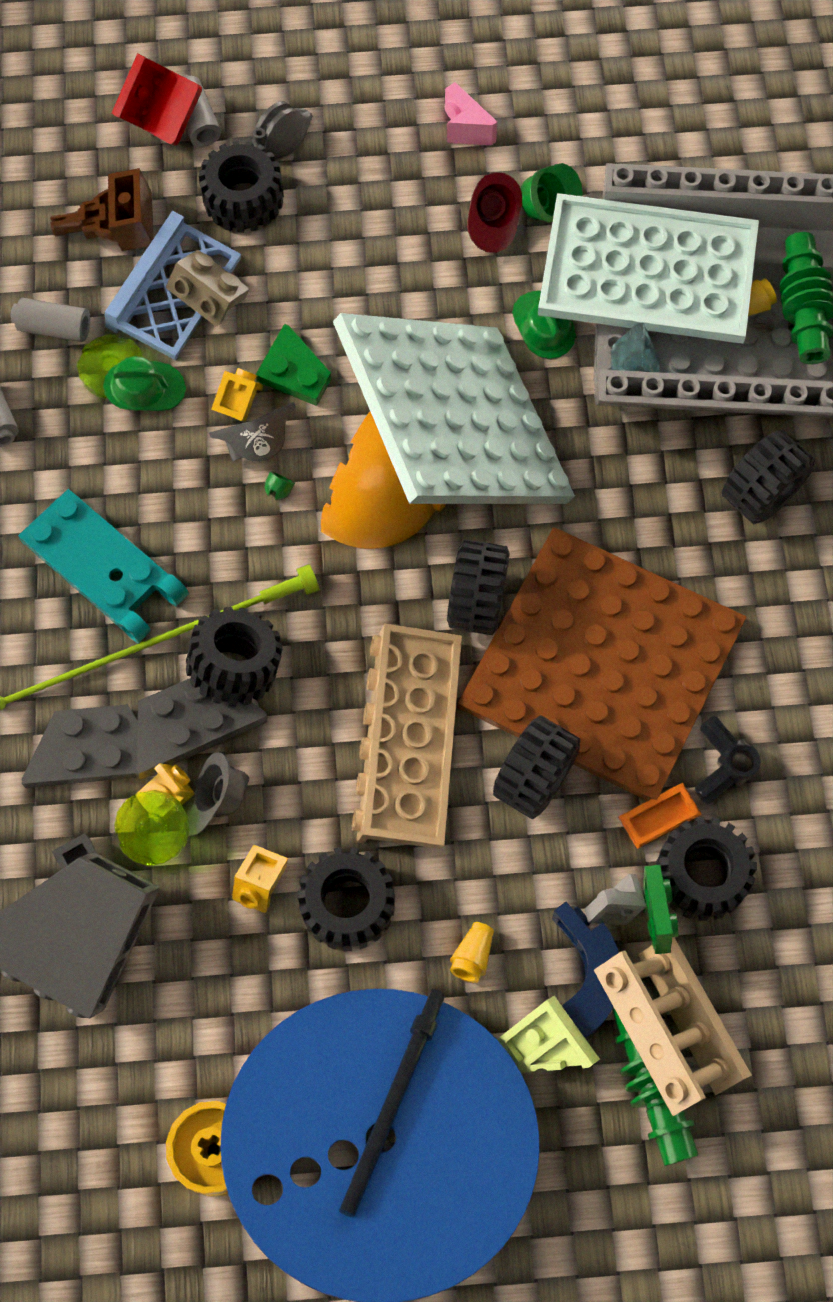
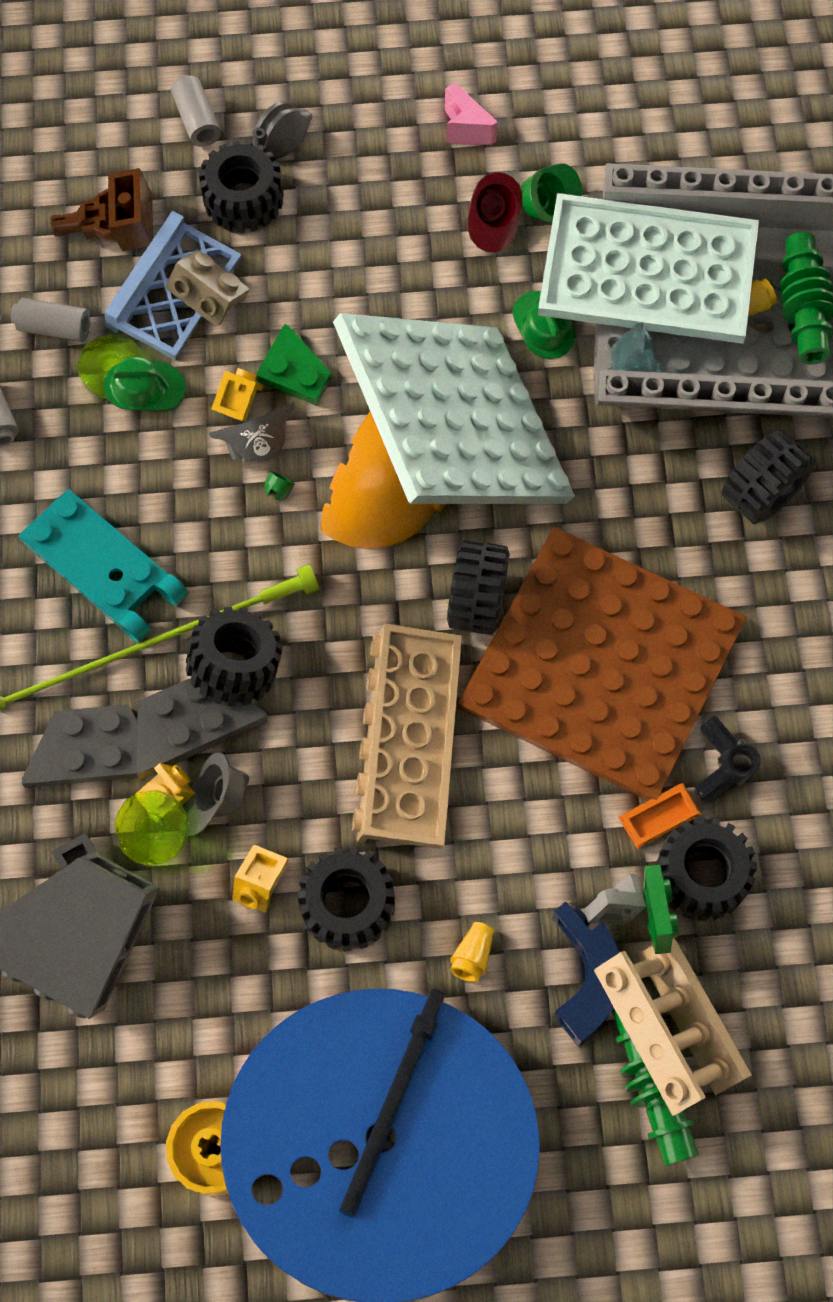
red bracket [111,53,202,146] -> none
black tyre [493,715,581,819] -> none
yellowish green wing [497,996,600,1073] -> none

